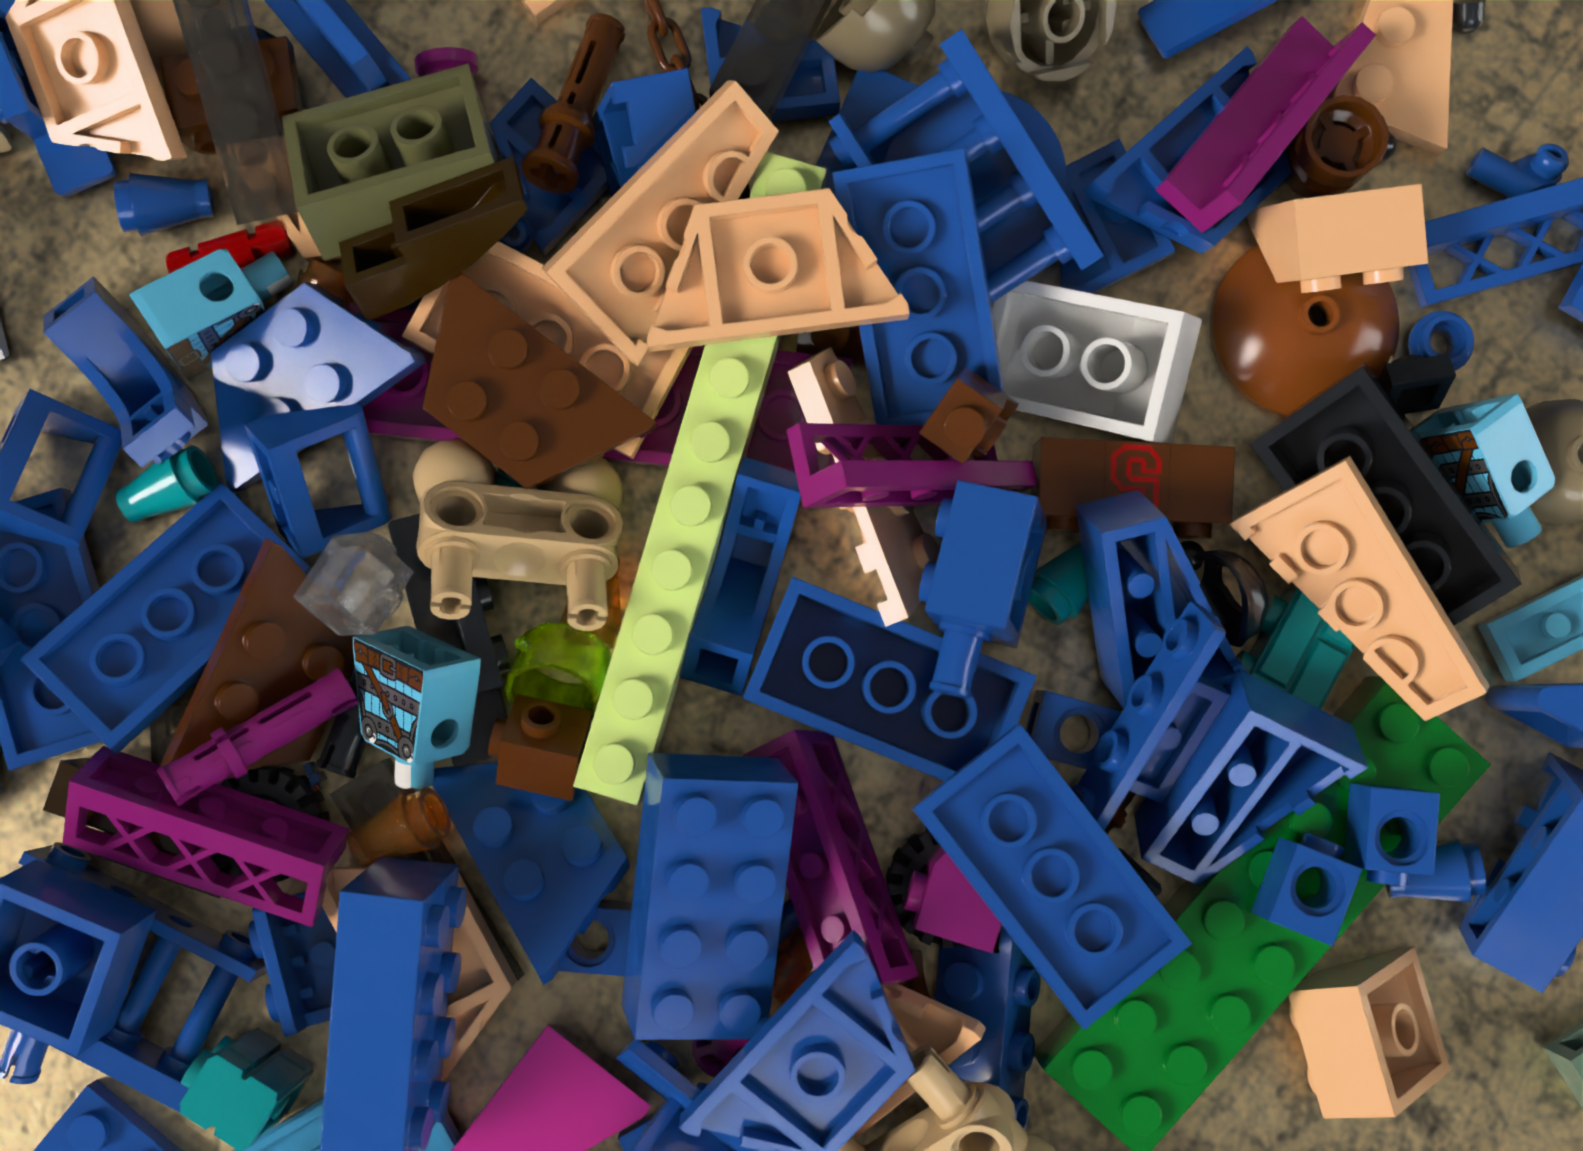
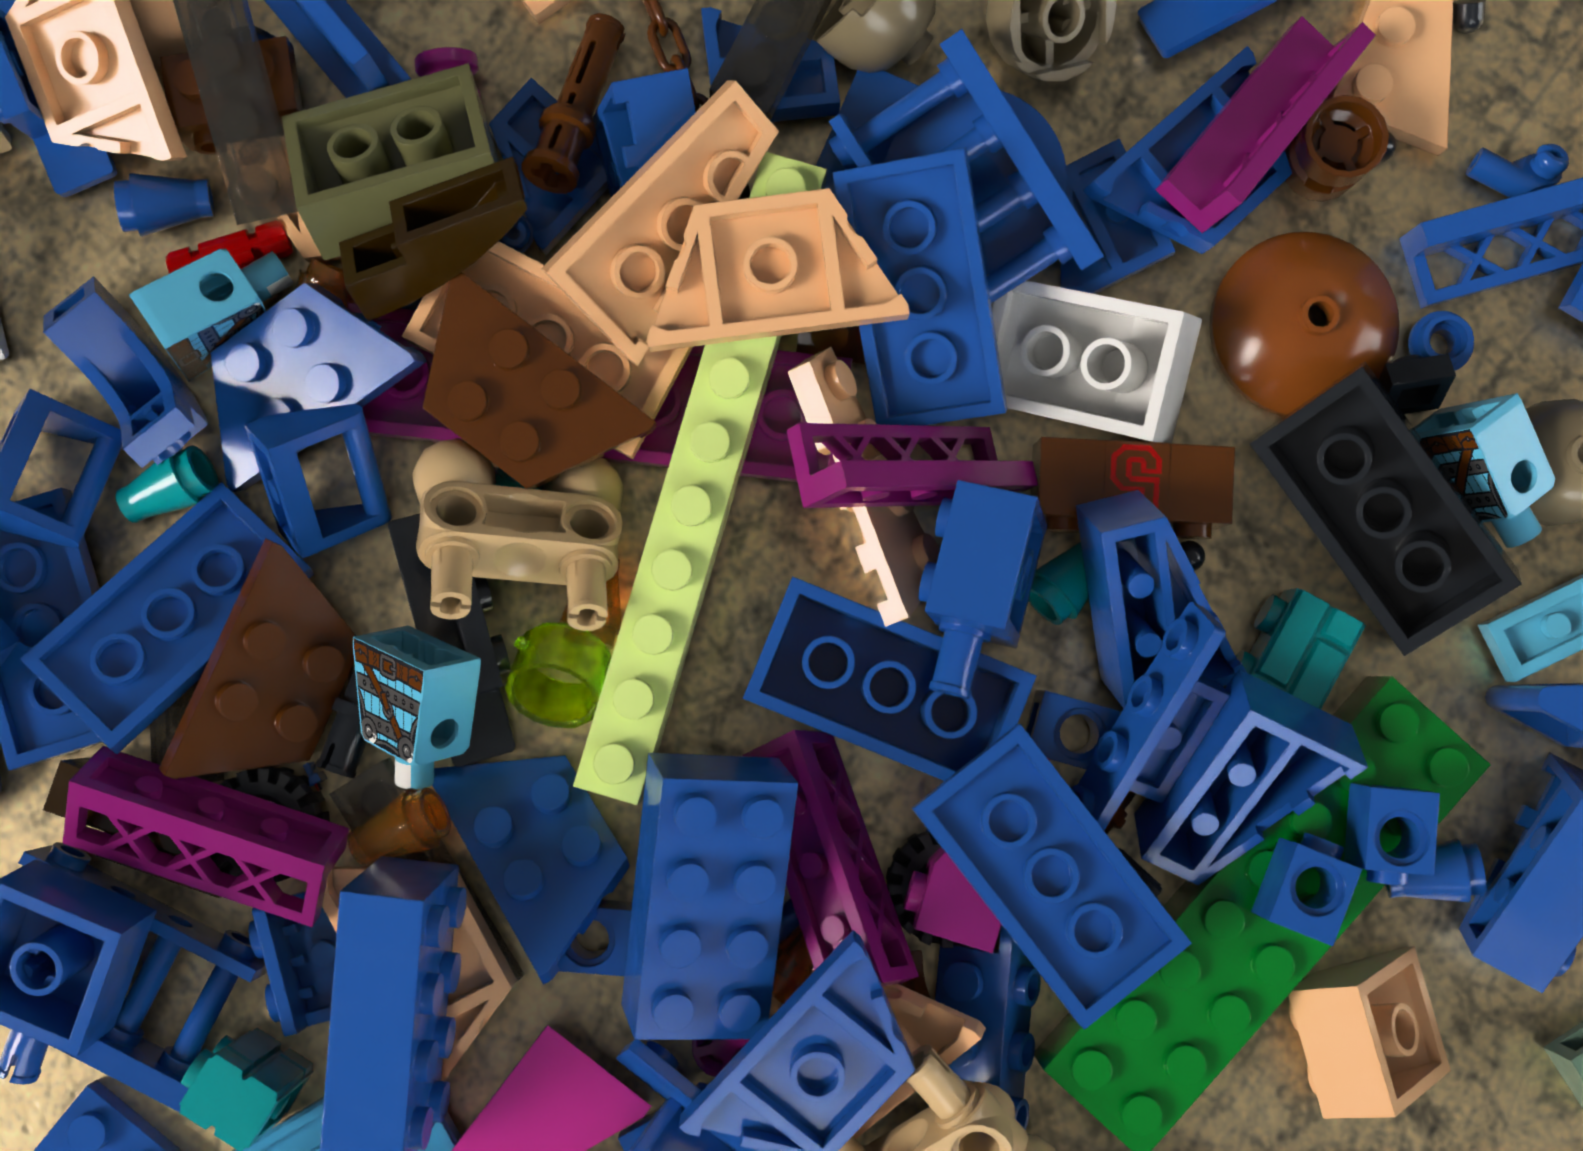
magenta pin [156,668,359,807] -> none
clear brick [293,532,414,636] -> none
reddish brown brick [488,694,593,801] -> none
blue arch [680,457,801,696] -> none
reddish brown brick [919,366,1019,464] -> none
black piece [1195,550,1268,647] -> none
light nougat wing [1229,456,1490,721] -> none
light nougat slope [1247,183,1428,293] -> none

